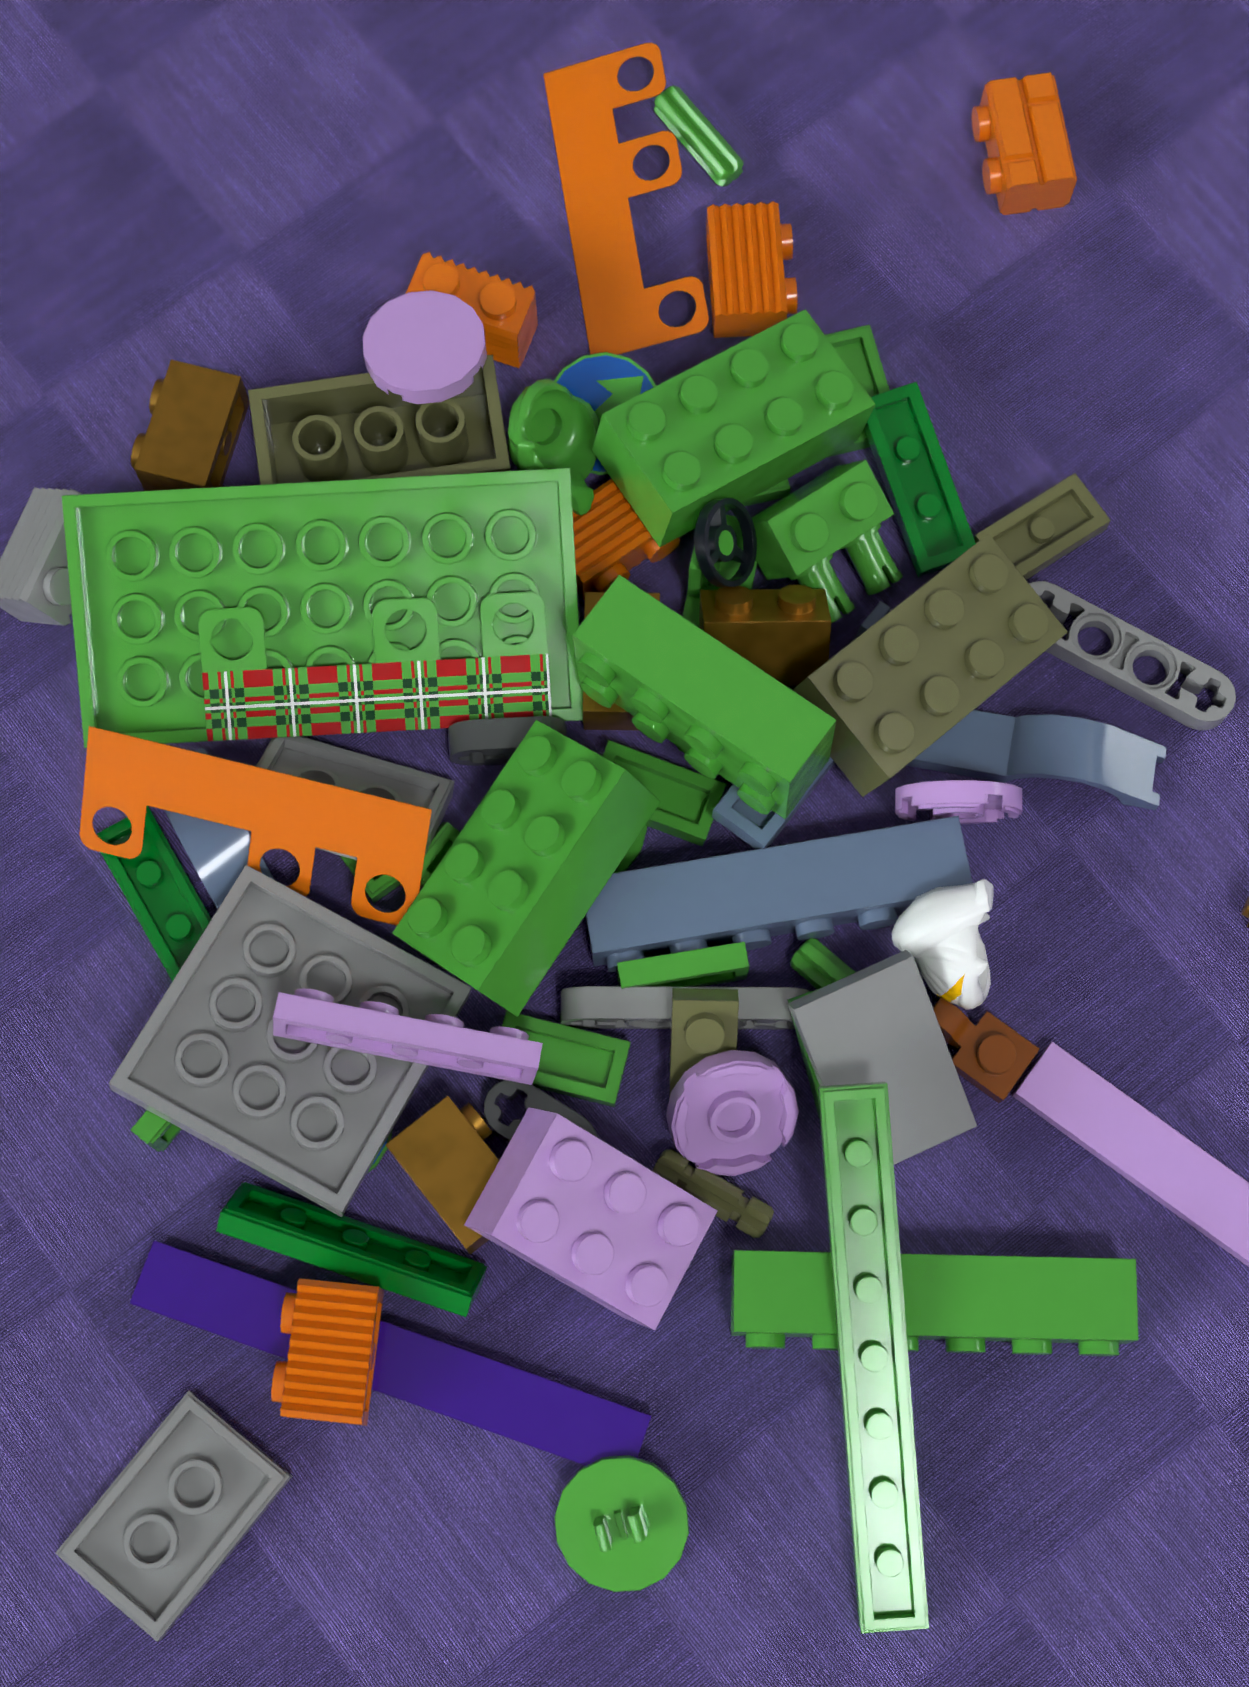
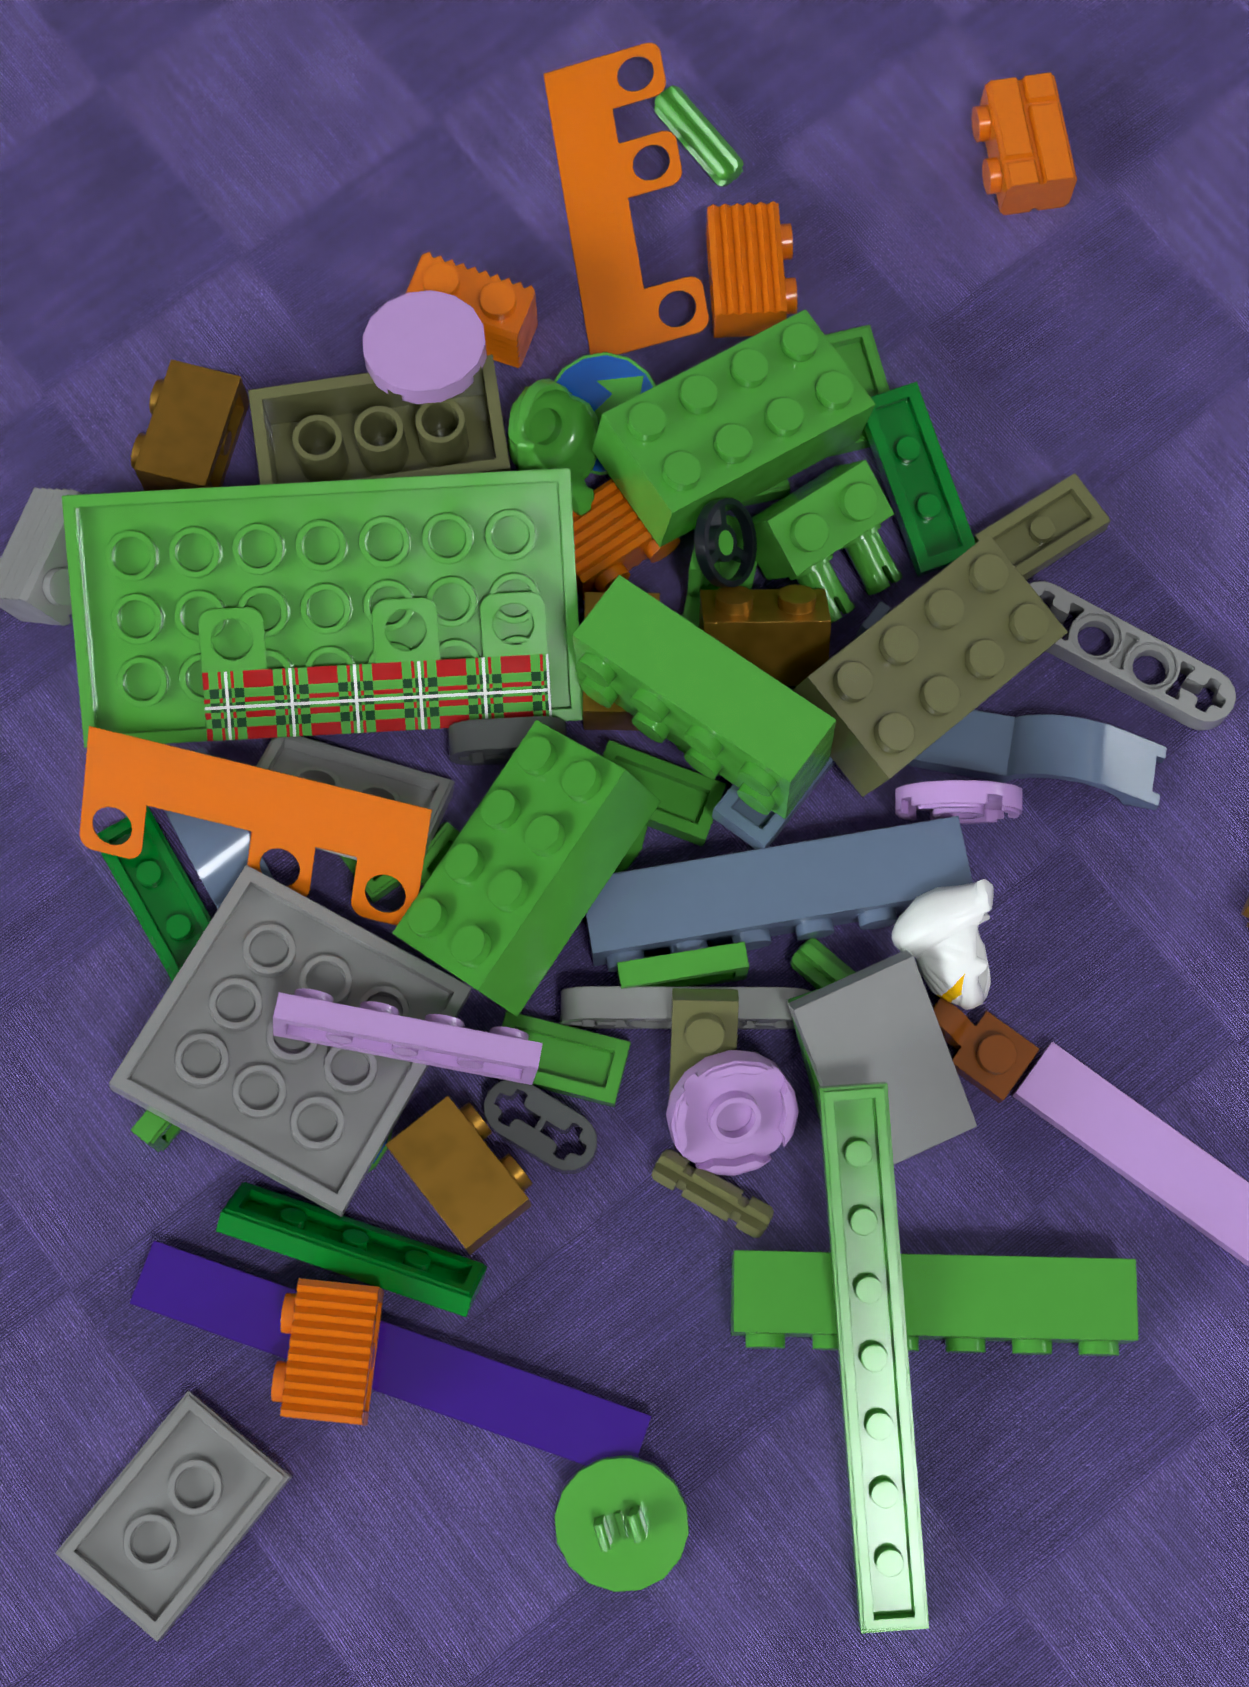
lavender brick [464,1107,717,1330] -> none

